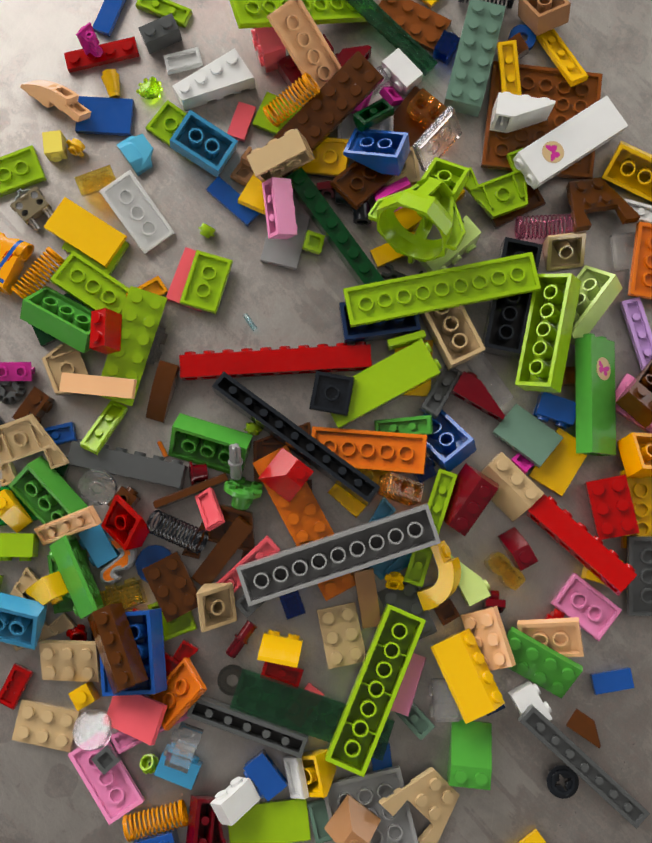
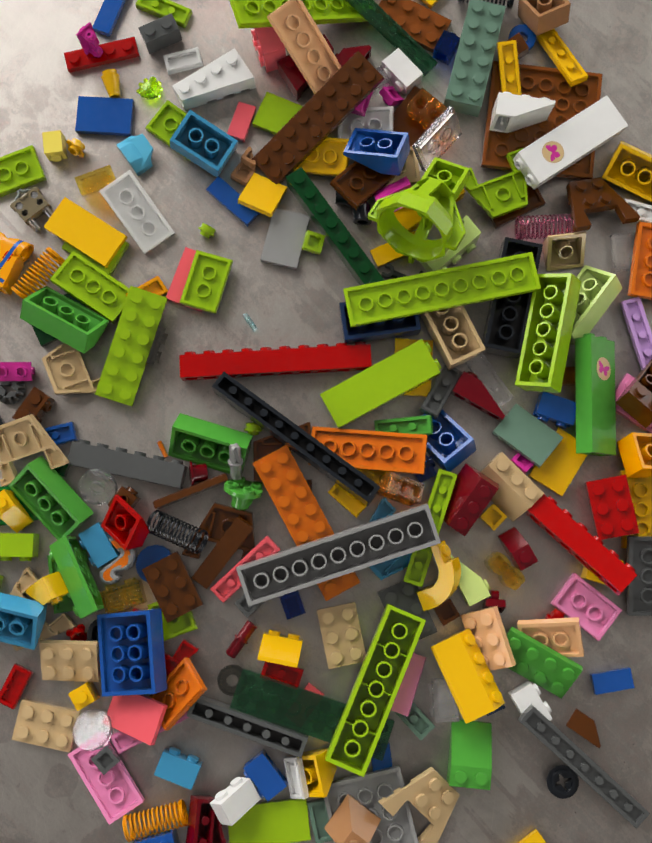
light nougat slope [20,80,91,122] -> none
light nougat tile [34,505,102,546] -> none
light nougat tile [59,372,137,399] -> none
lime tile [80,400,128,455] -> none
reddish brown slope [87,603,149,695] -> none
red brick [89,308,122,354] -> none
lime plate [140,754,159,774] -> none
reddish brown slope [146,360,180,423] -> none
clear brick [163,722,204,773] -> none
coral tile [195,487,225,531] -> none
tan slope [196,582,237,632] -> none
tan brick [246,129,315,182] -> none
red slope [258,447,314,502] -> none
bright pink brick [262,177,298,240] -> none
light orange piece [263,72,320,127] -> none
black tile [309,371,355,416] -> none
dark red tile [316,180,335,199] -> none
dark green brick [353,98,394,132] -> none
medium nougat tile [354,567,381,629] -> none
yellow plate [385,571,405,590] -> none
lime tile [386,330,426,351] -> none
none -> yellow plate [479,503,507,531]

